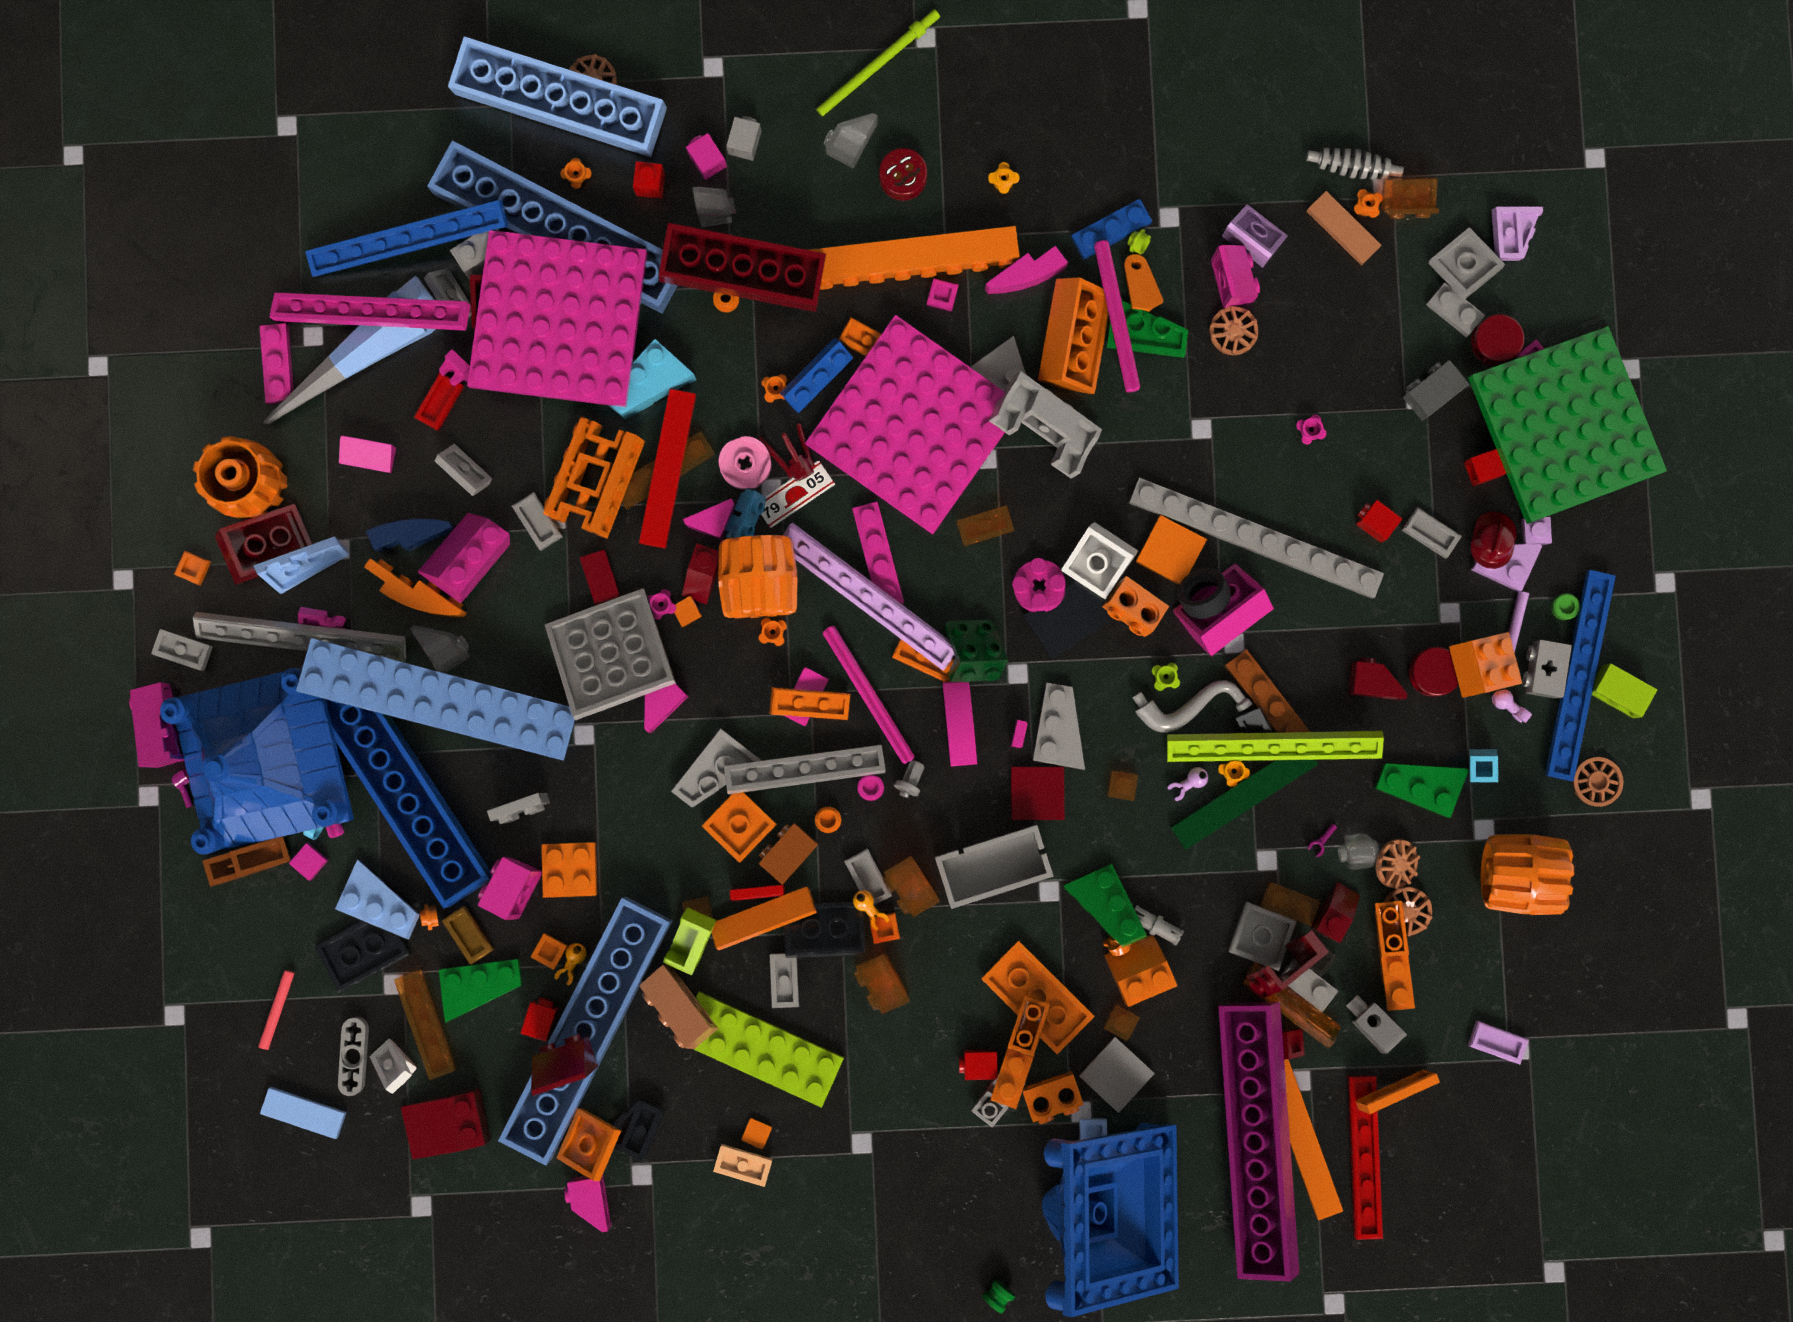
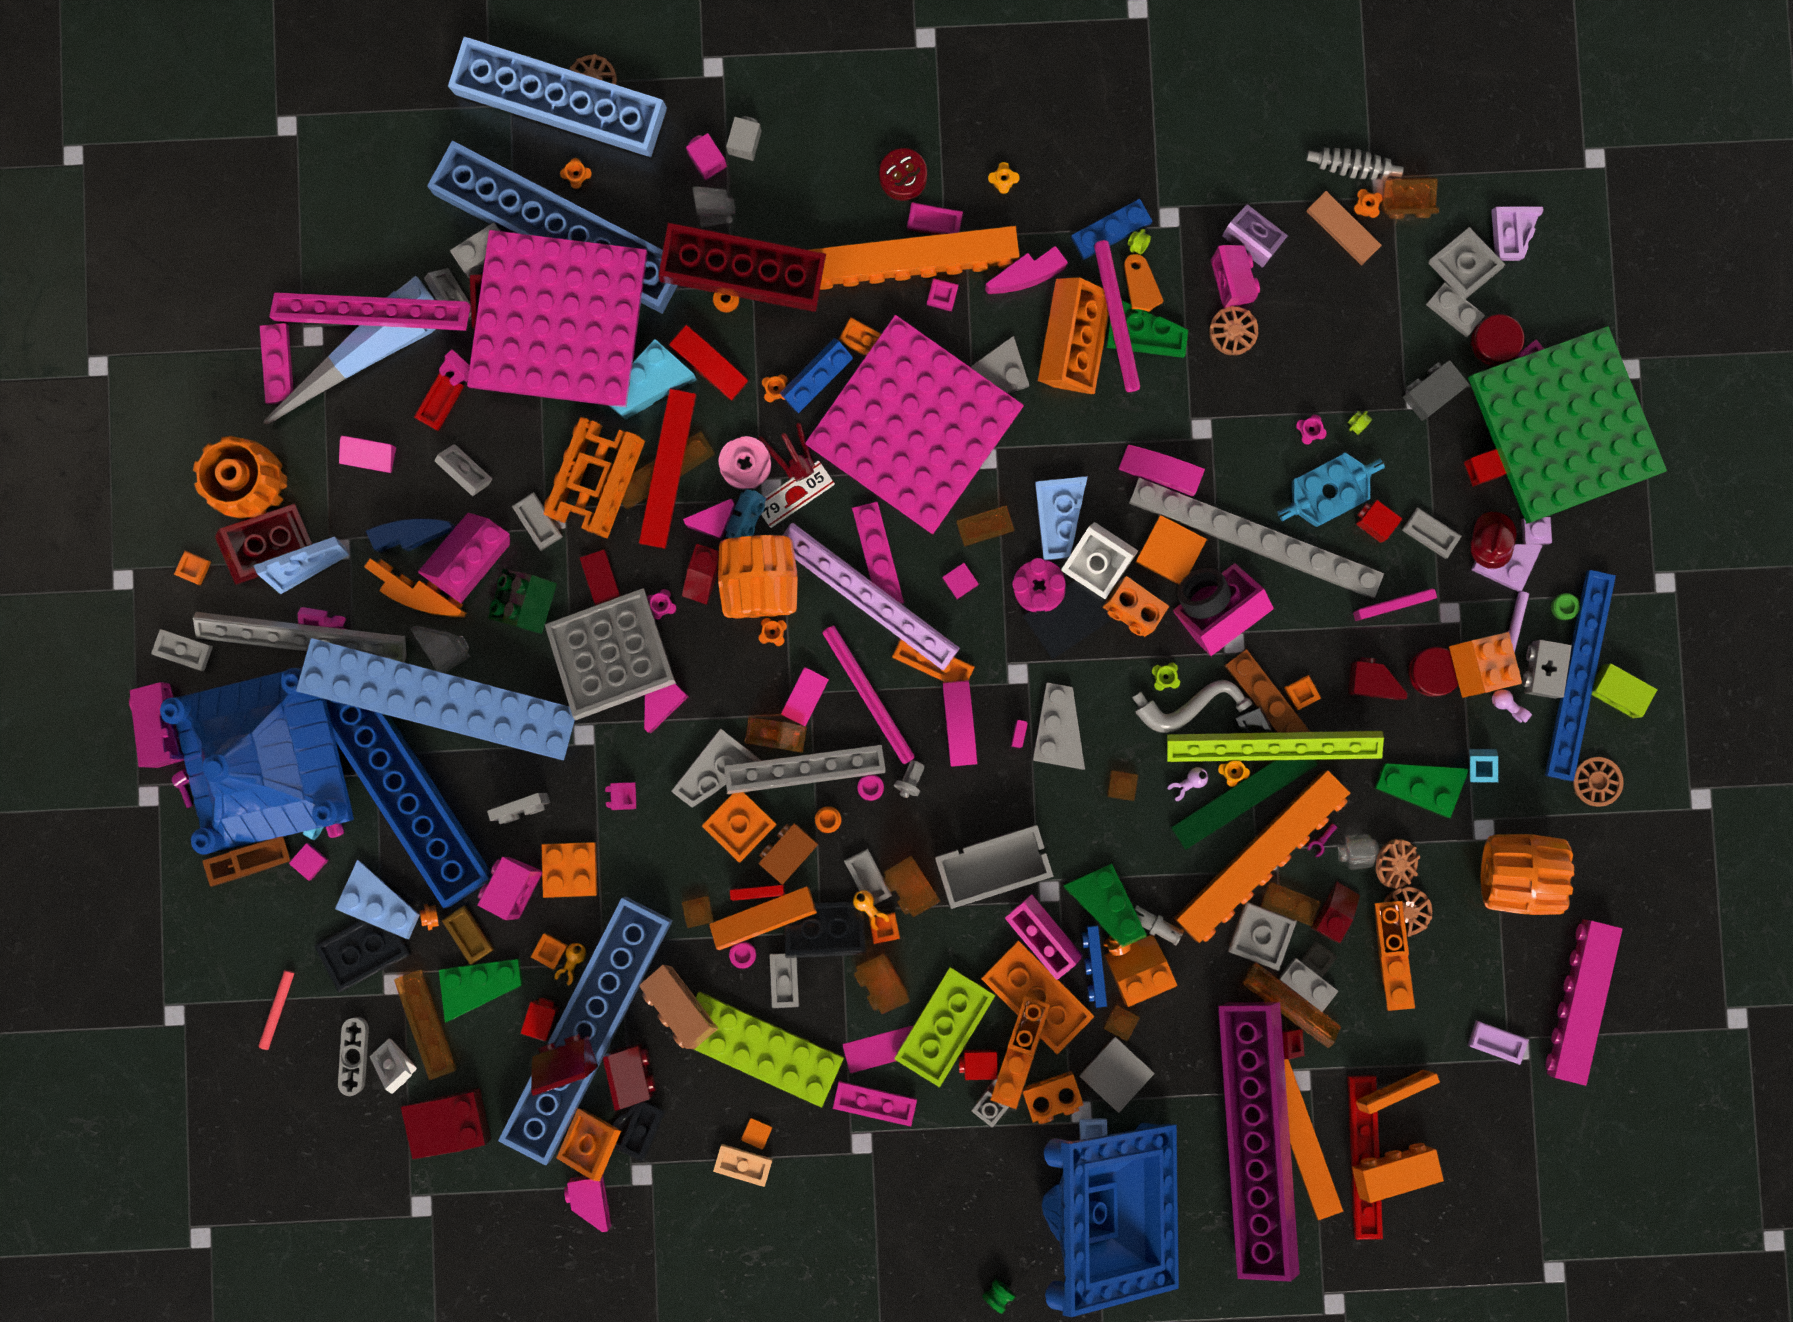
light blue tile [260,1087,347,1139] -> none
blue plate [305,200,509,277] -> none
red brick [633,161,665,199] -> none
lime panel [663,907,717,975] -> none
orange piece [674,596,702,627] -> none
orange tile [769,687,850,720] -> none
lime bar [816,9,940,117] -> none
clear slope [824,113,878,169] -> none
dark green bracket [945,619,1008,683] -> none
light grey bracket [989,371,1102,478] -> none
dark red tile [1011,767,1065,820] -> none
dark red panel [1246,930,1329,998] -> none
light grey torso [1346,995,1407,1054] -> none
none -> dark green slope [488,569,557,634]
none -> dark red slope [603,1043,656,1111]
none -> dark pink tile [605,783,636,810]
none -> red slope [669,325,748,401]
none -> dark pink tile [729,941,756,968]
none -> clear orange slope [745,717,807,753]
none -> dark pink plate [833,1081,917,1126]
none -> dark pink sticker [843,1025,914,1073]
none -> lime plate [894,967,995,1087]
none -> dark pink tile [907,202,963,235]
none -> dark pink tile [942,563,979,599]
none -> dark pink brick [1005,894,1083,980]
none -> light blue wing [1035,476,1088,561]
none -> blue plate [1081,924,1107,1008]
none -> dark pink slope [1119,444,1205,496]
none -> orange brick [1174,770,1350,943]
none -> dark azure plate [1277,453,1385,527]
none -> orange tile [1284,675,1321,711]
none -> lime plate [1348,411,1372,435]
none -> orange brick [1352,1143,1444,1203]
none -> dark pink tile [1353,588,1437,621]
none -> dark pink brick [1545,919,1622,1086]

